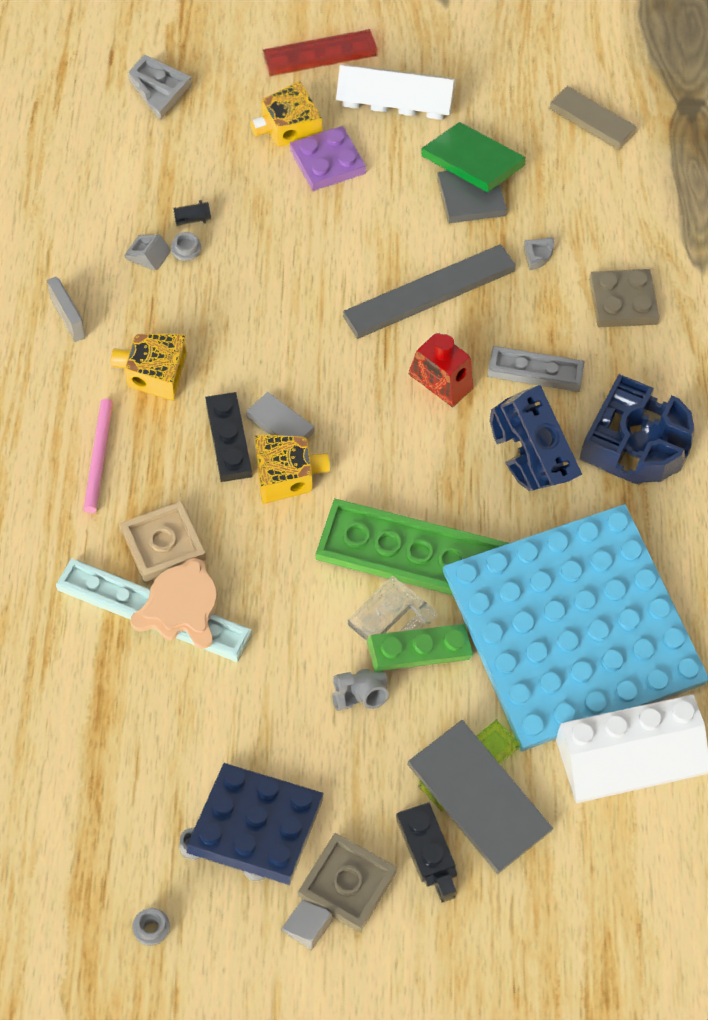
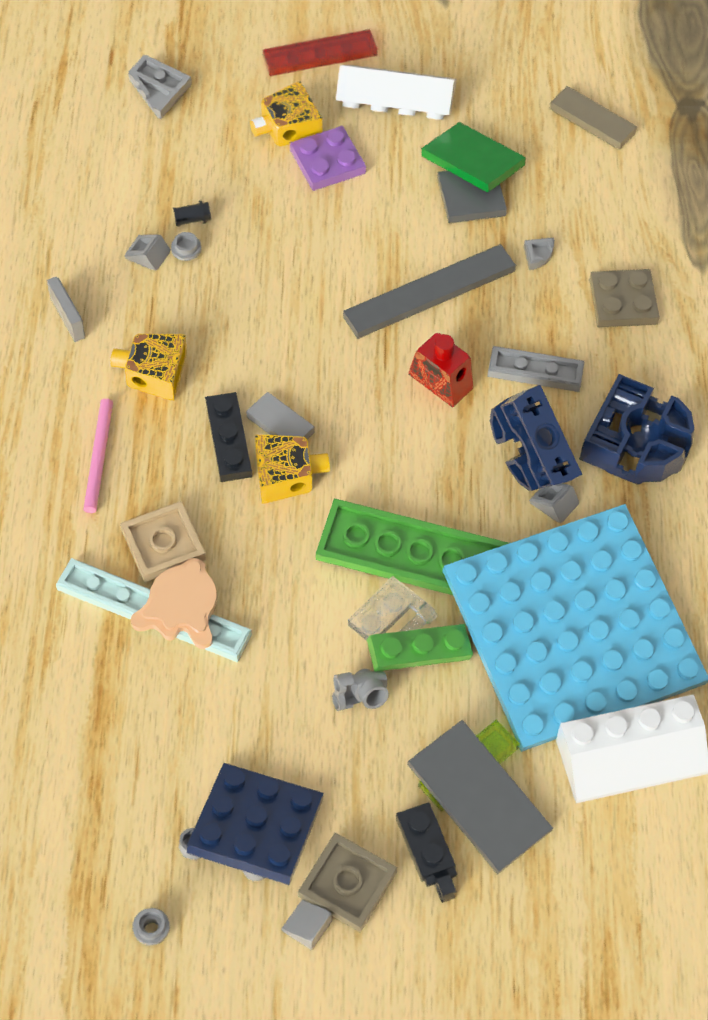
none -> light grey slope [529,483,579,523]

